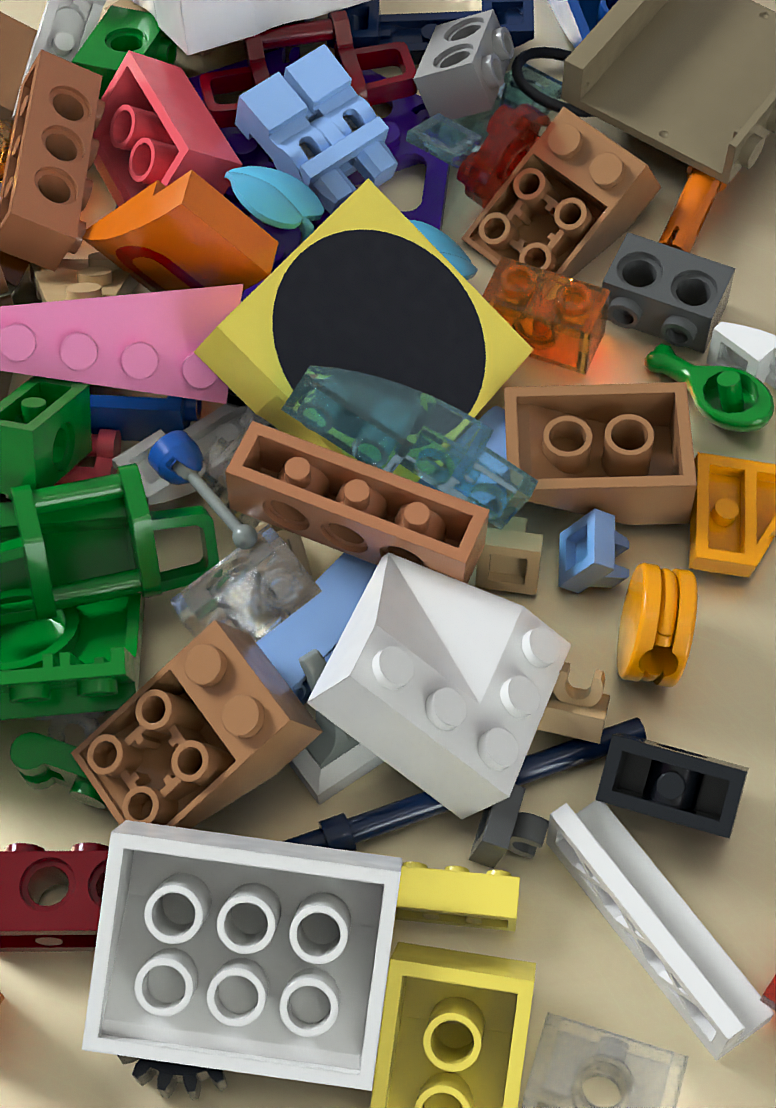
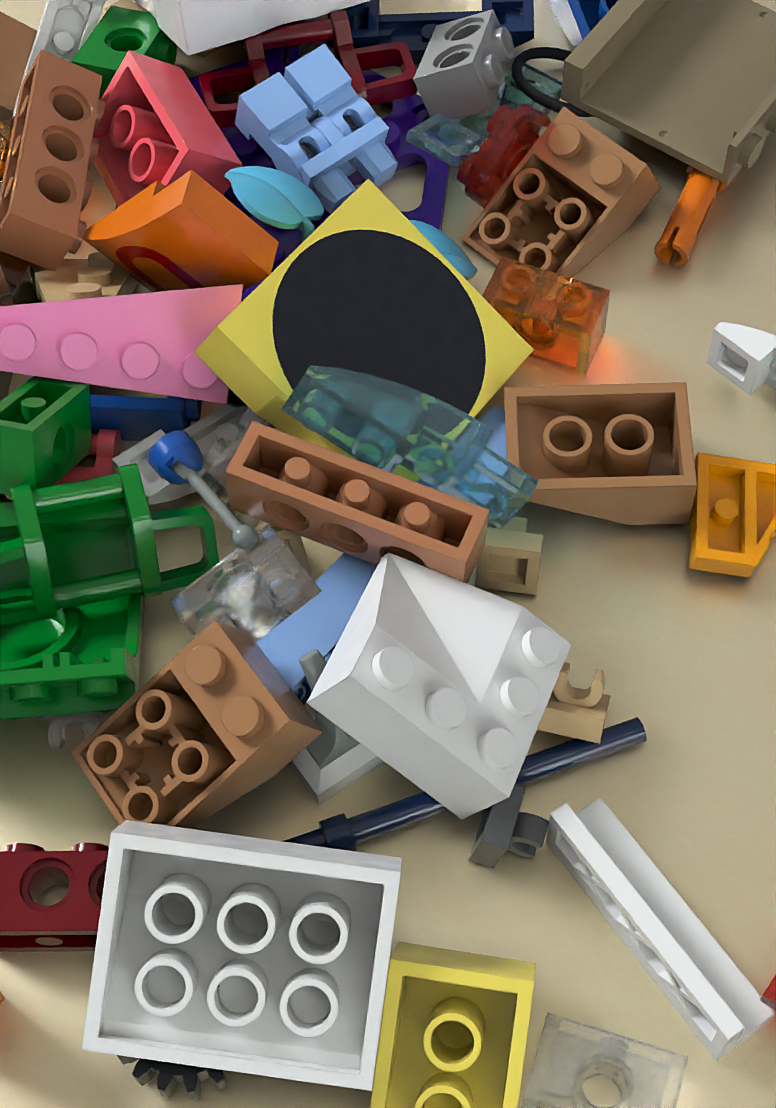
green plate [10,732,106,809] -> none
light yellow piece [395,861,520,932] -> none
light blue tile [558,508,629,594] -> none
black brick [595,732,749,839] -> none
dark grey brick [598,232,735,353] -> none
light orange head [617,563,698,687] -> none
green piece [645,343,774,432] -> none

